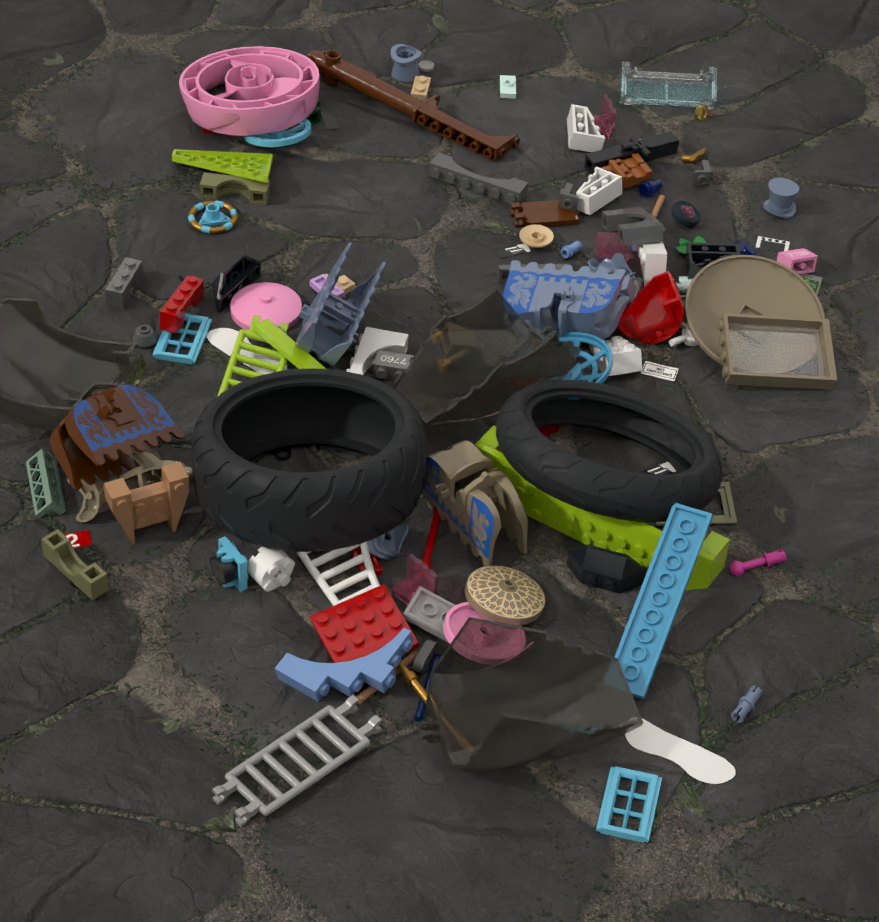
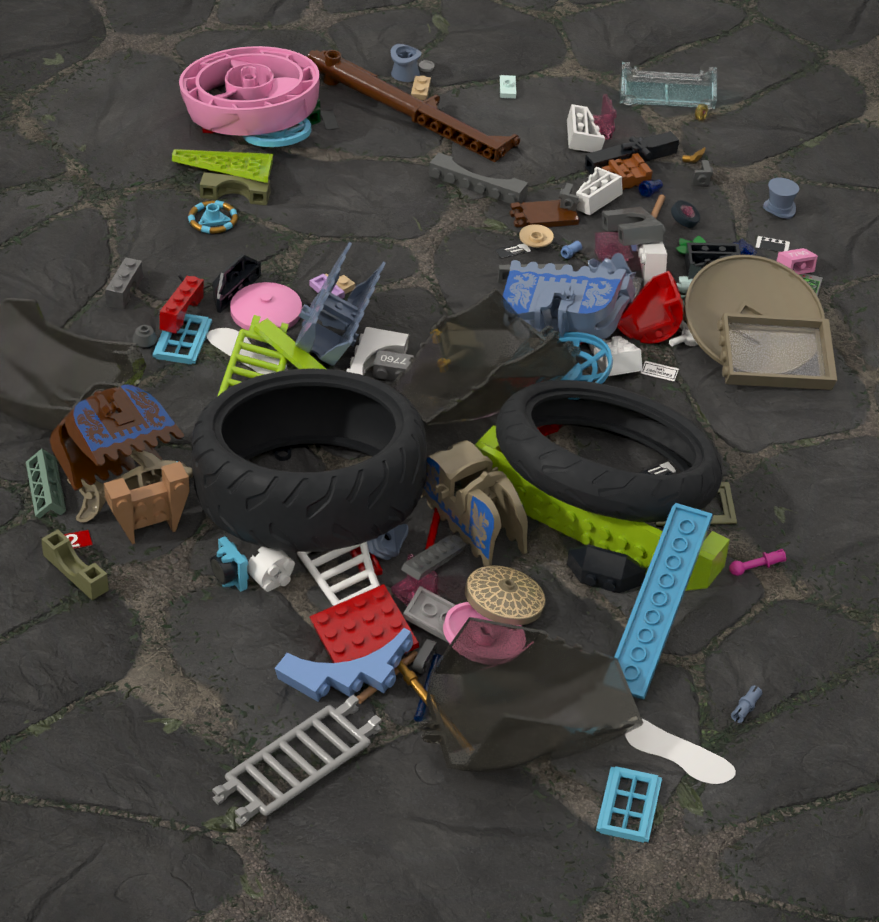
none -> dark grey plate [401,534,467,580]

